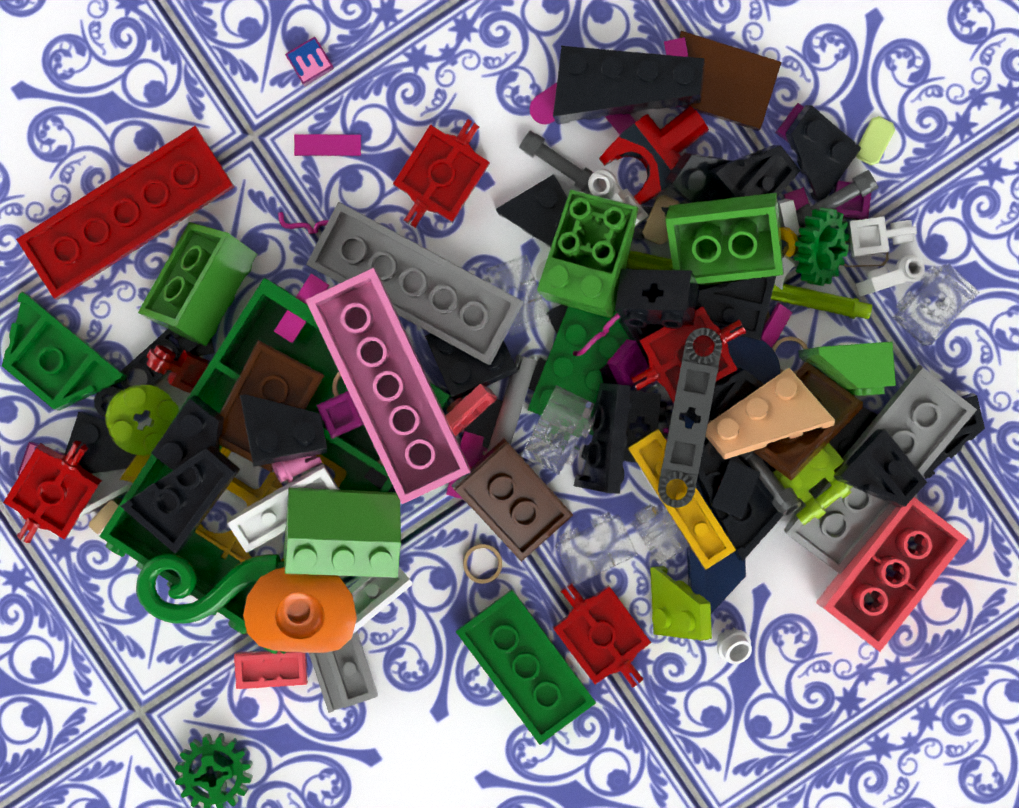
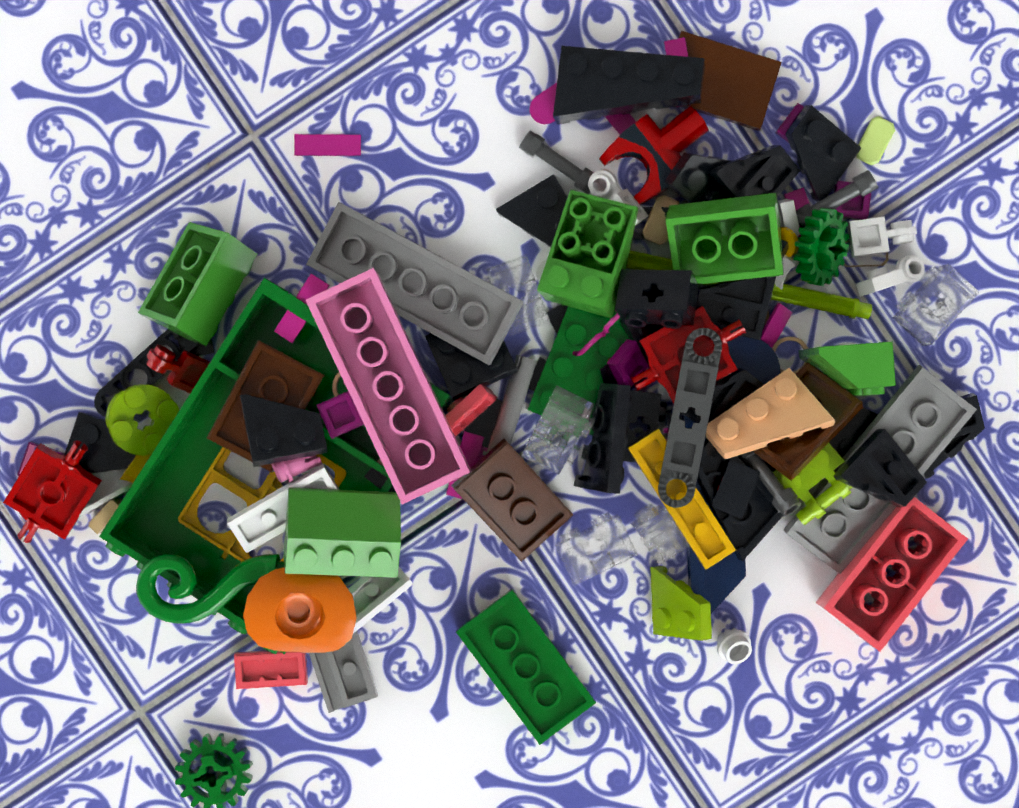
green wing [2,291,127,411] -> none
red plate [16,126,235,300] -> none
black wing [120,445,240,553] -> none
black wing [151,395,224,470] -> none
dark pink piece [278,212,329,234] -> none
tile [285,36,334,87] -> none
red plate [393,119,490,228] -> none
tan piece [463,544,502,584] -> none
red plate [553,583,651,688] -> none

